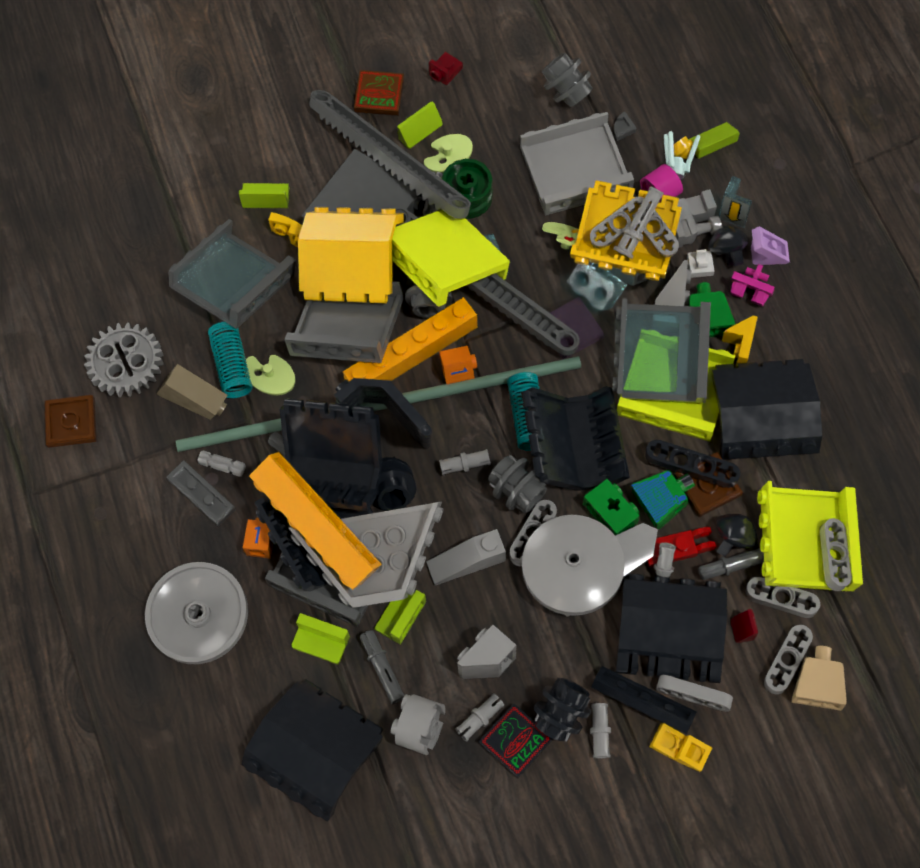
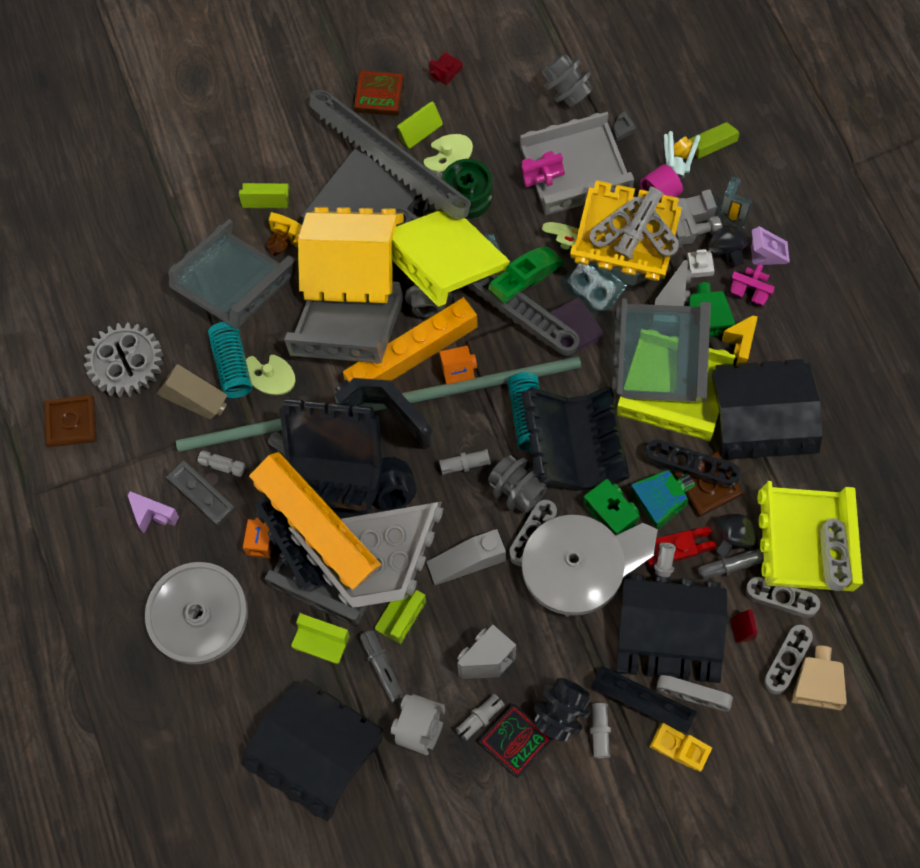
none -> lavender slope [128,491,179,534]
none -> reddish brown plate [267,232,289,255]
none -> green slope [488,247,565,304]
none -> dark pink hips [522,151,565,187]

